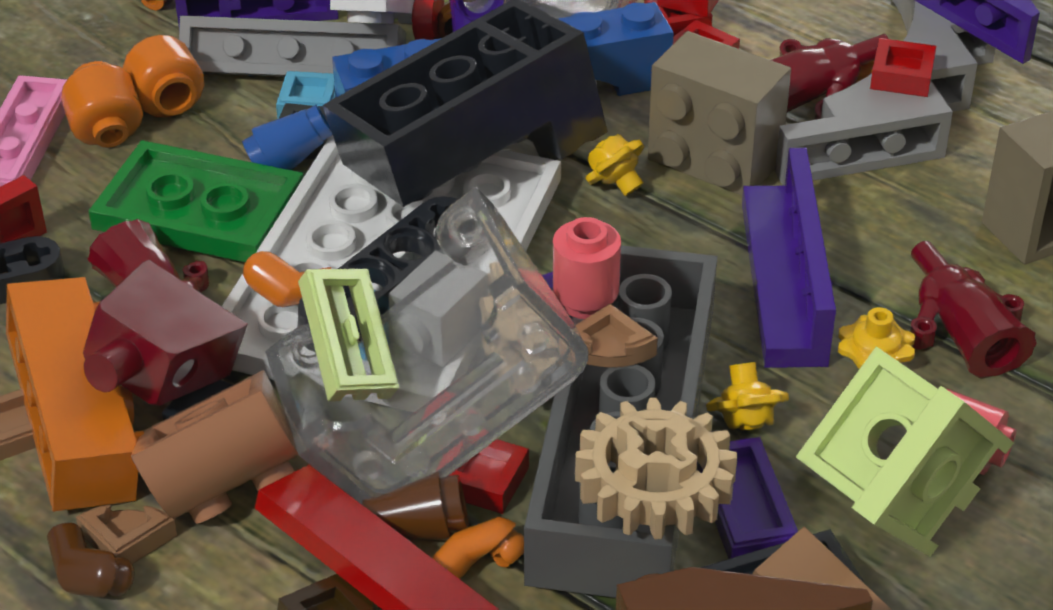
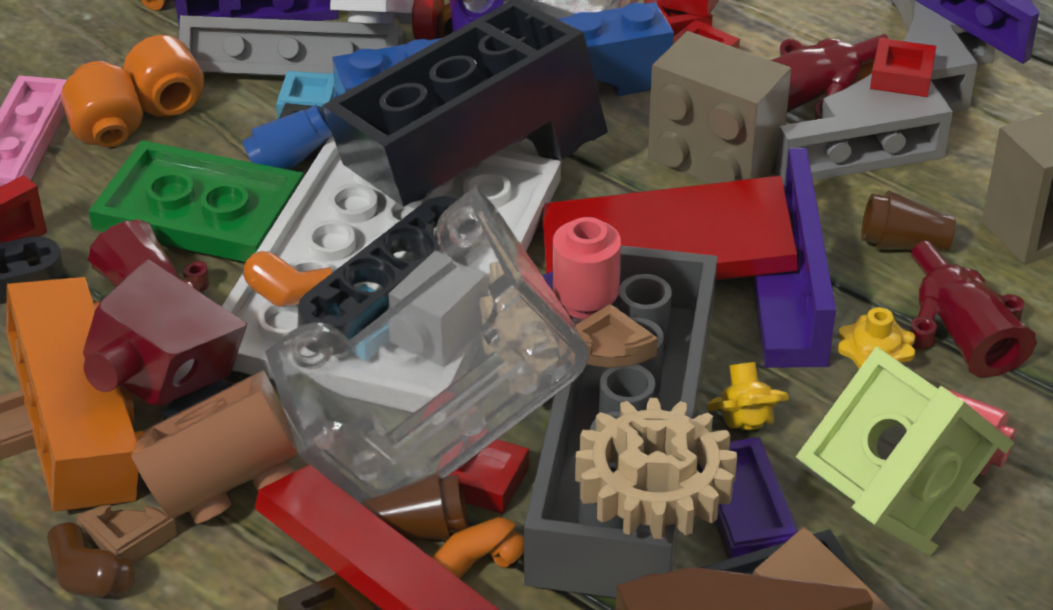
yellowish green tile [298,269,400,401] -> none
yellow plant [585,134,645,196] -> none
none -> red tile [542,175,798,280]
none -> reddish brown cone [861,190,956,252]

